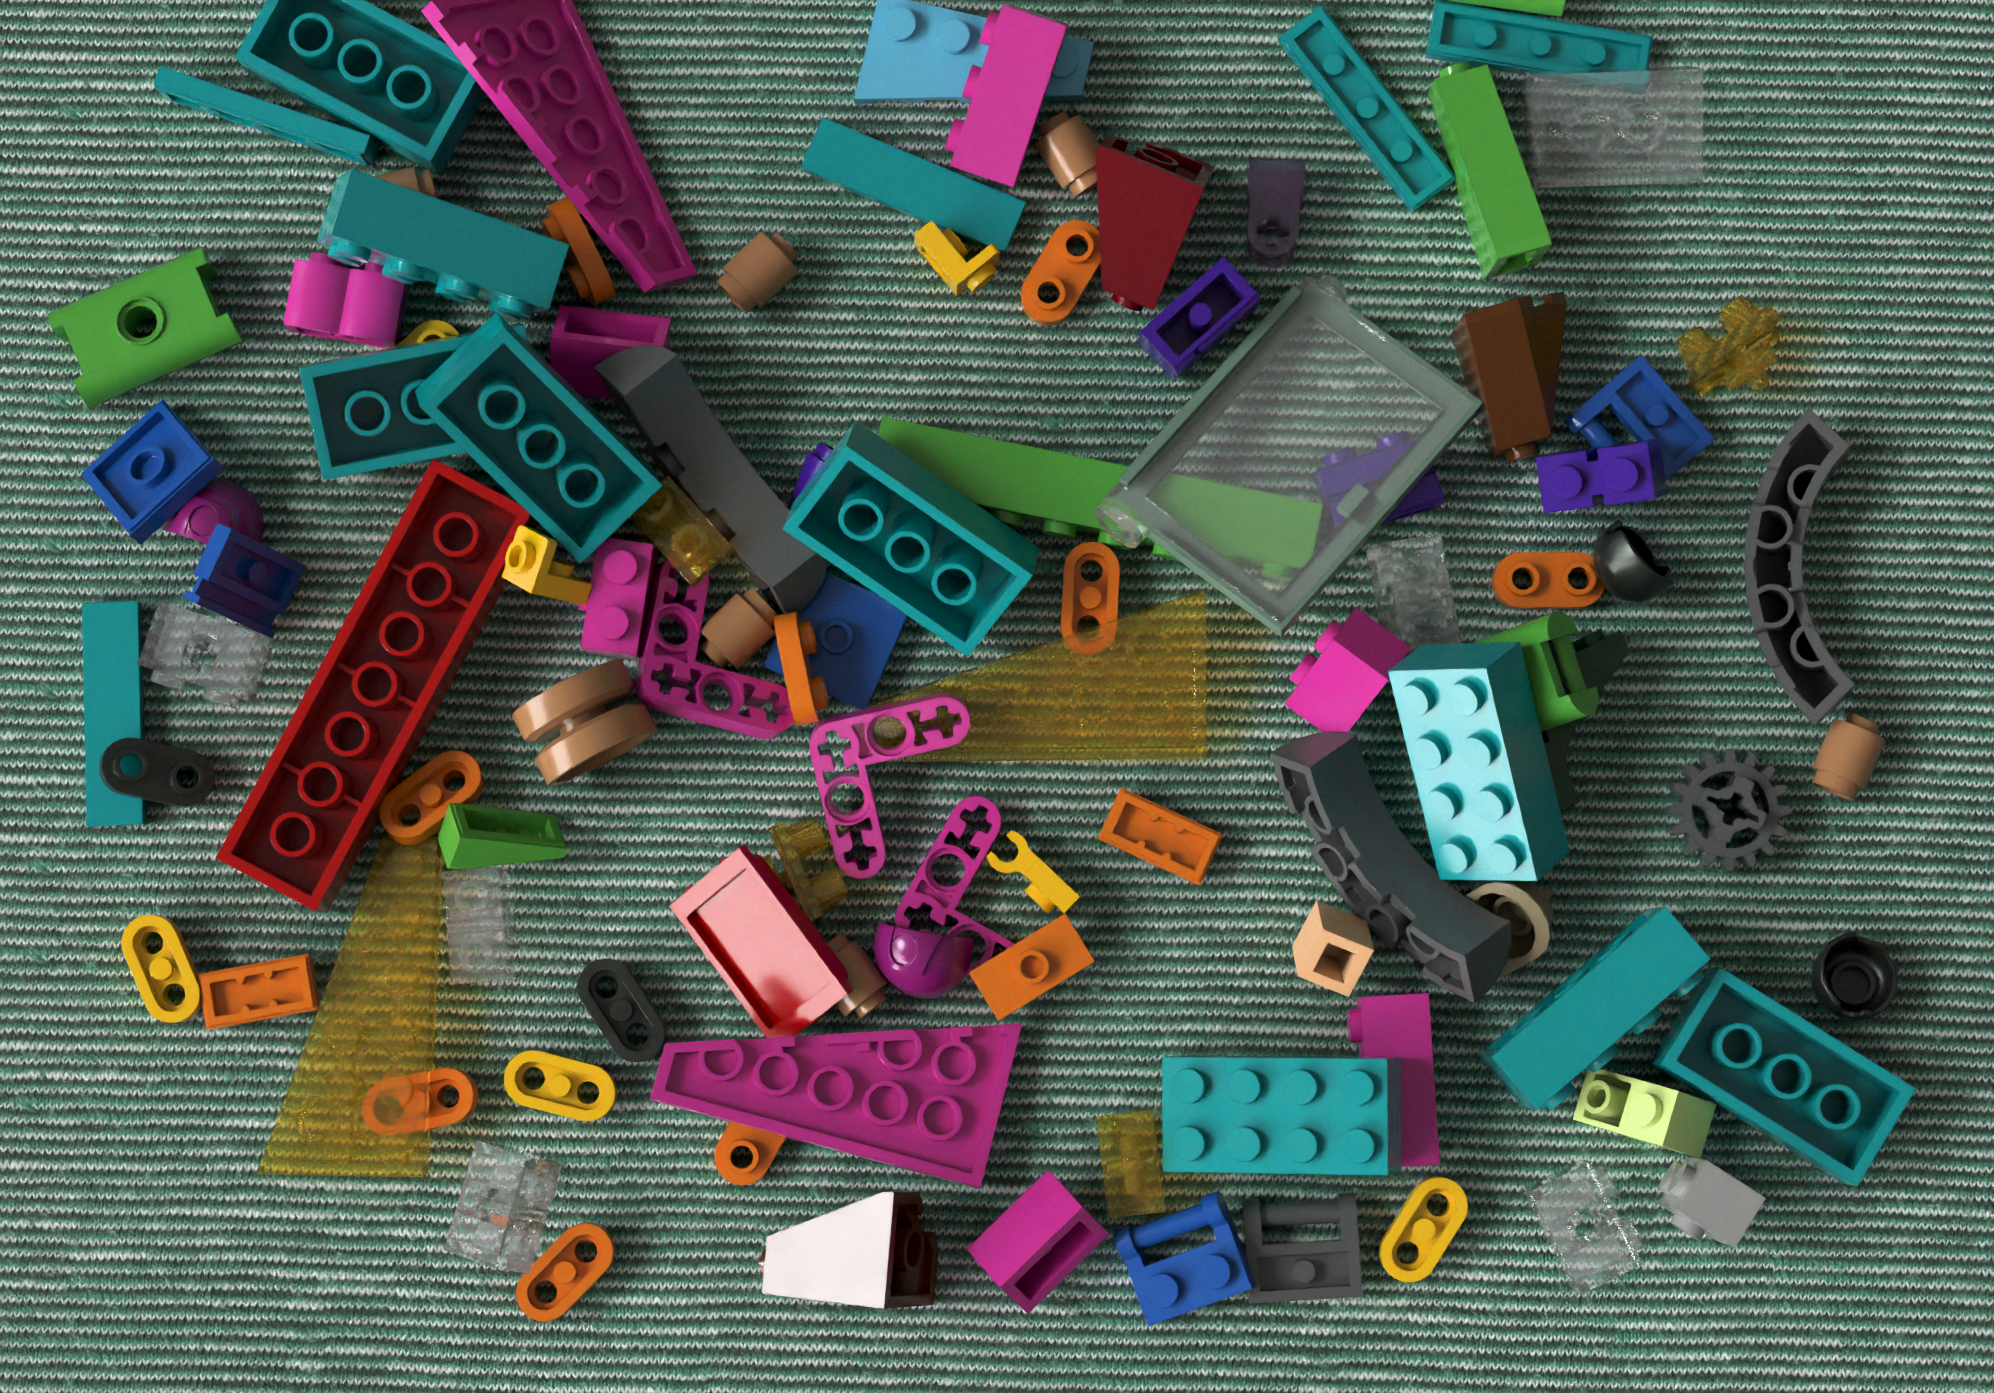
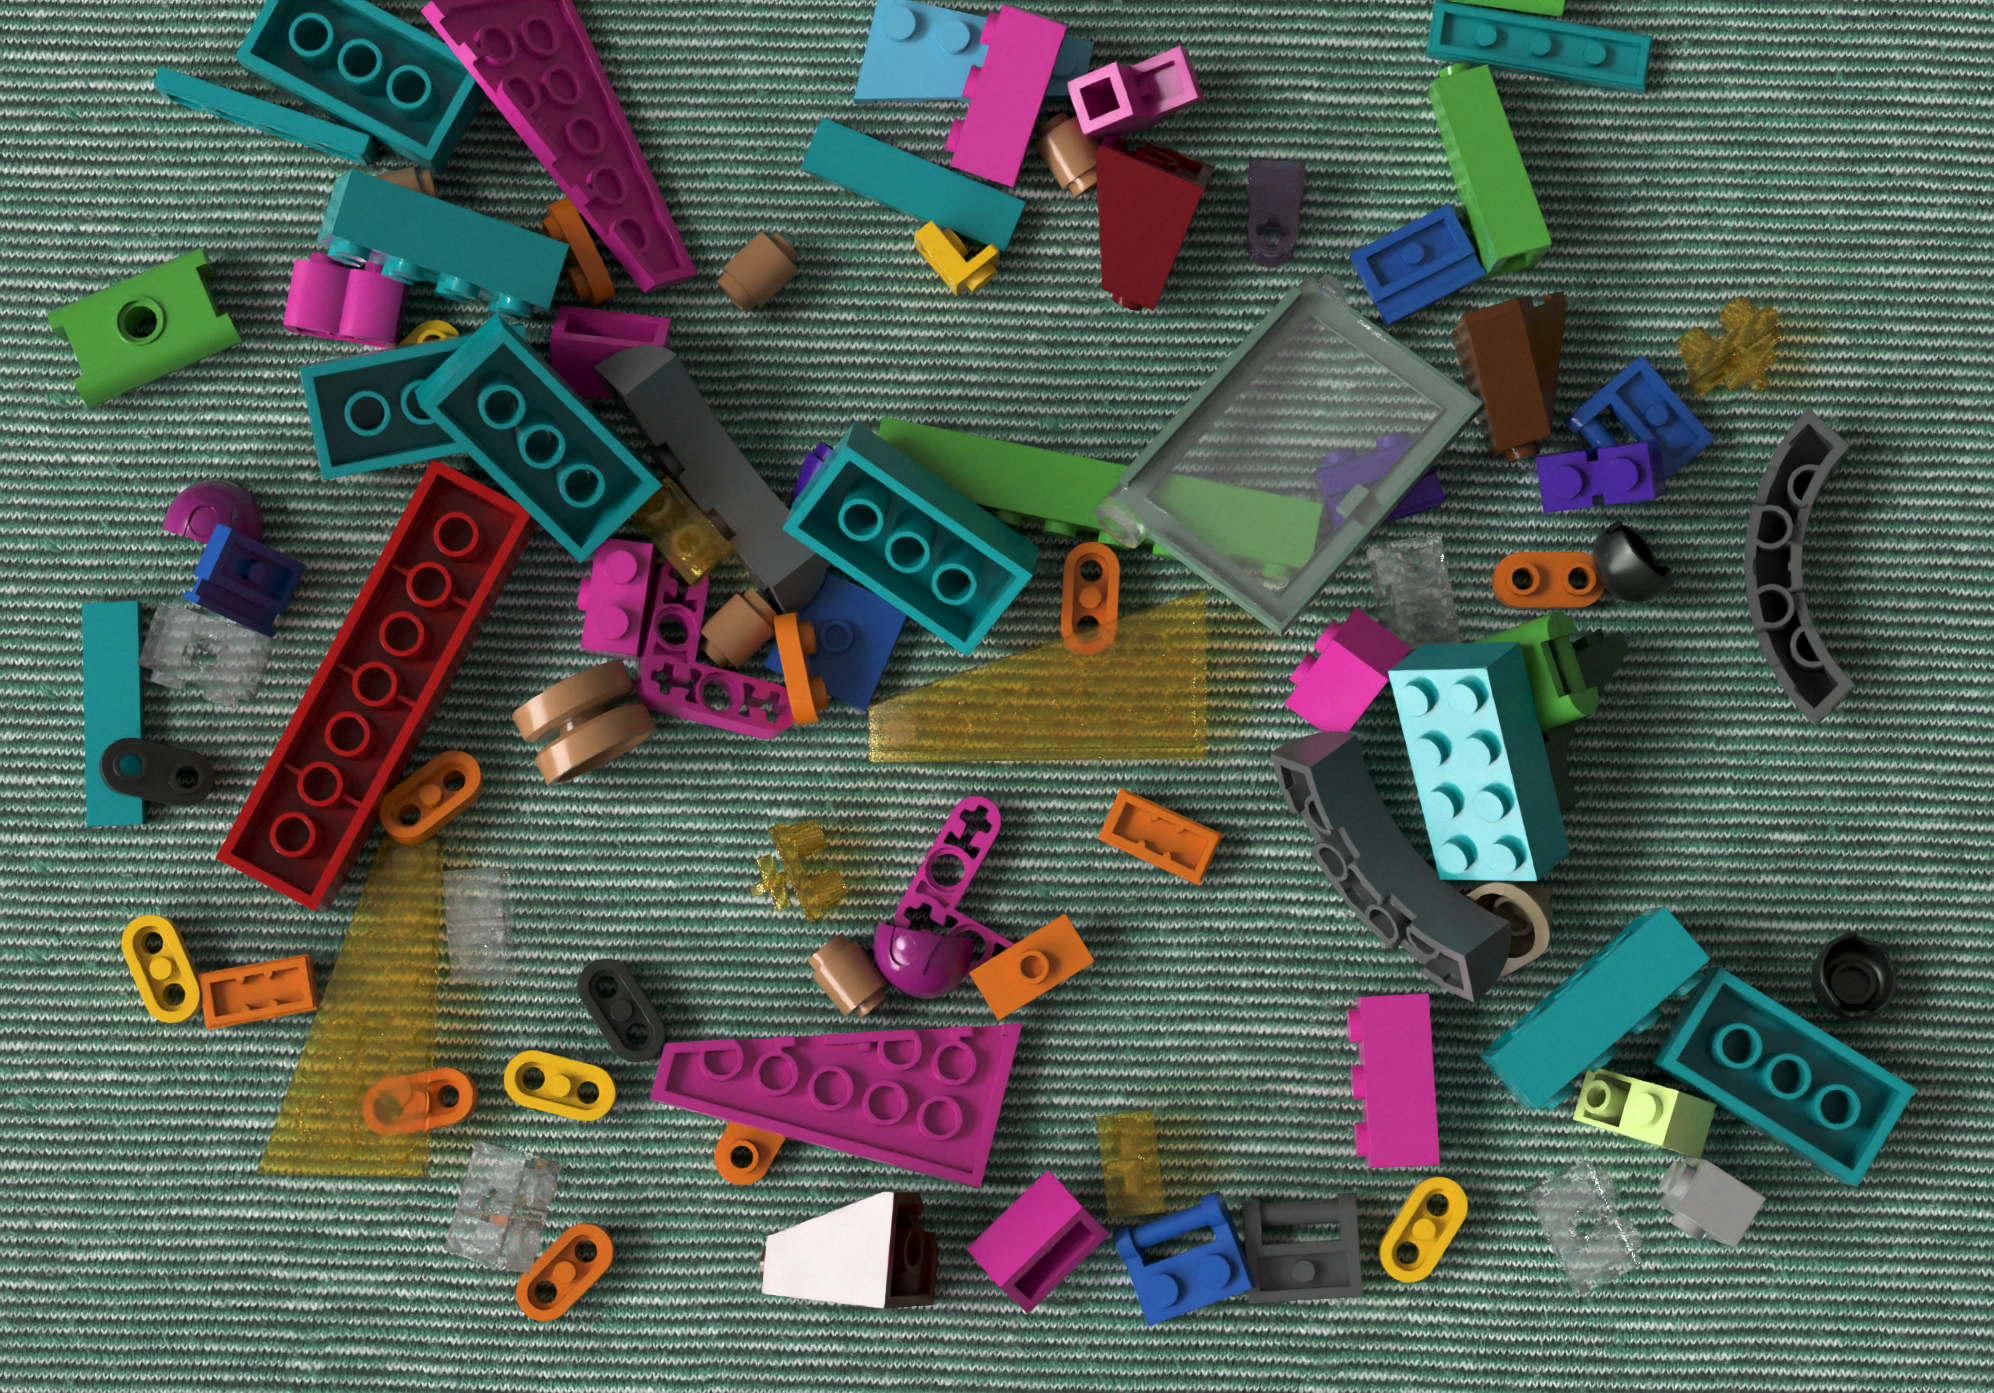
blue plate [81,399,224,545] -> none
bright green slope [438,803,567,869] -> none
yellow bracket [501,525,592,606] -> none
piece [669,844,853,1038] -> none
dark pink beam [809,692,970,879] -> none
yellow plate [986,830,1080,914] -> none
orange plate [1021,220,1101,326] -> none
dark purple brick [1138,257,1261,382] -> none
teal brick [1162,1055,1402,1176] -> none
teal tile [1277,5,1456,214] -> none
light nougat brick [1292,900,1374,997] -> none
clear brick [1525,66,1703,188] -> none
dark grey gear [1665,749,1792,872] -> none
medium nougat brick [1812,713,1886,801] -> none
none -> dark pink brick [1066,46,1205,139]
none -> blue plate [1349,203,1487,328]

